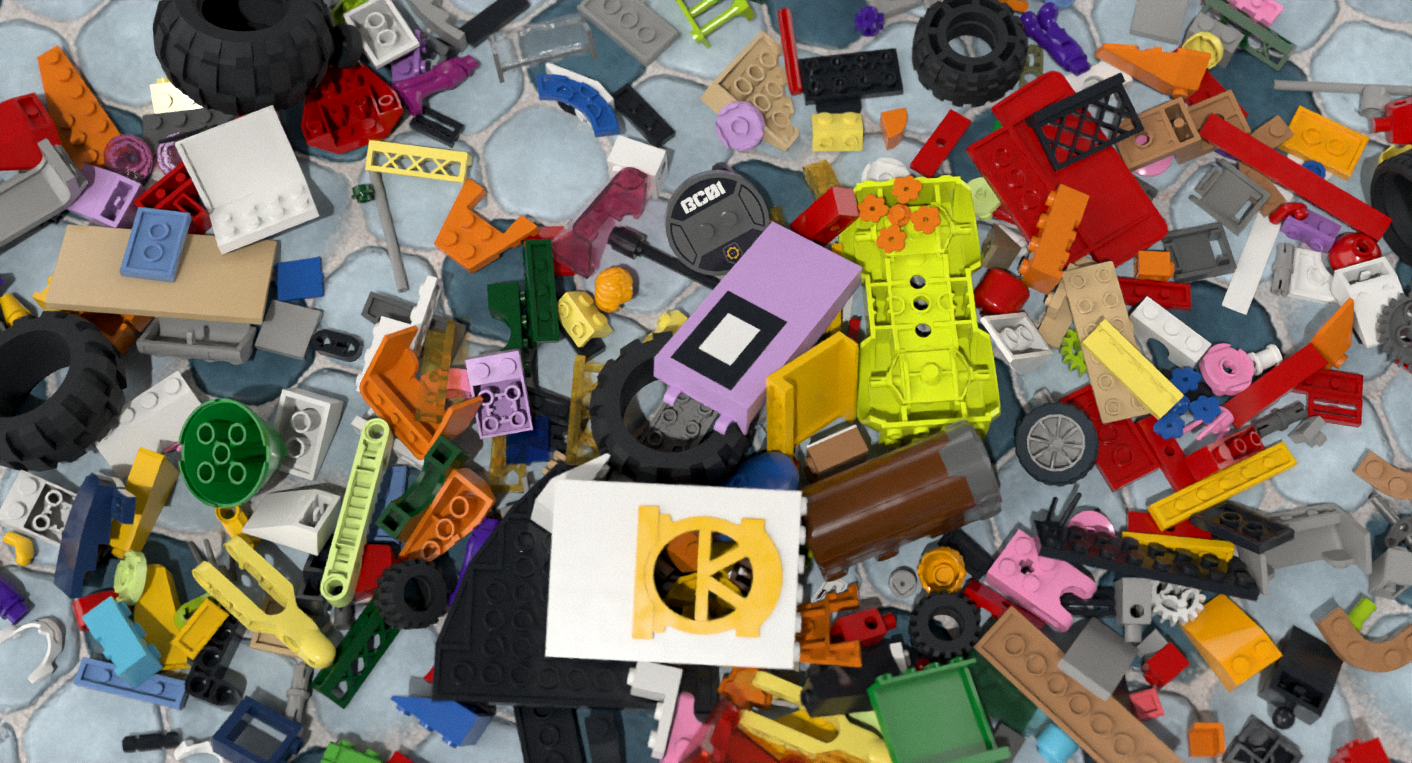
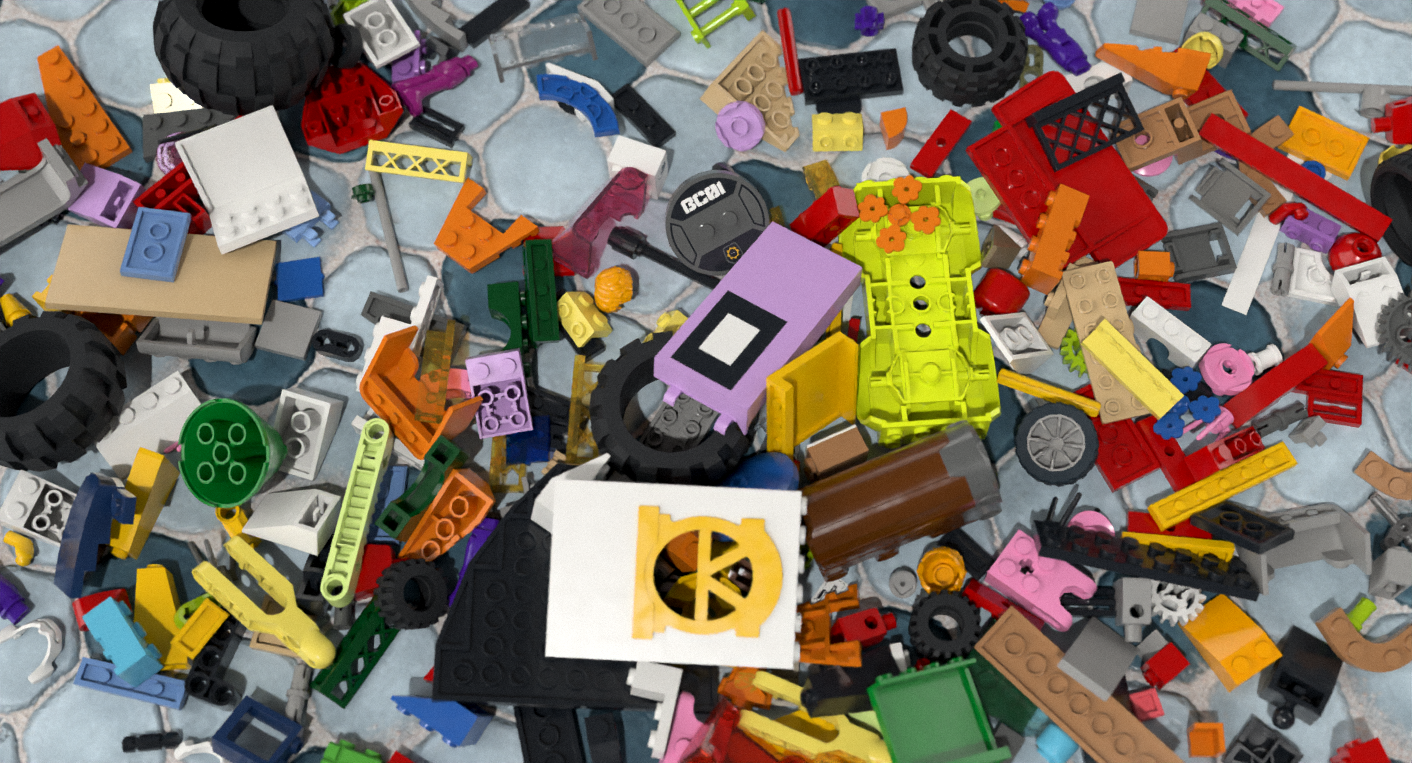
clear pink dish [104,134,153,182] -> none
yellowish green tile [114,550,147,606] -> none
none -> light blue plate [281,190,339,248]
none -> yellow axle [997,368,1101,417]

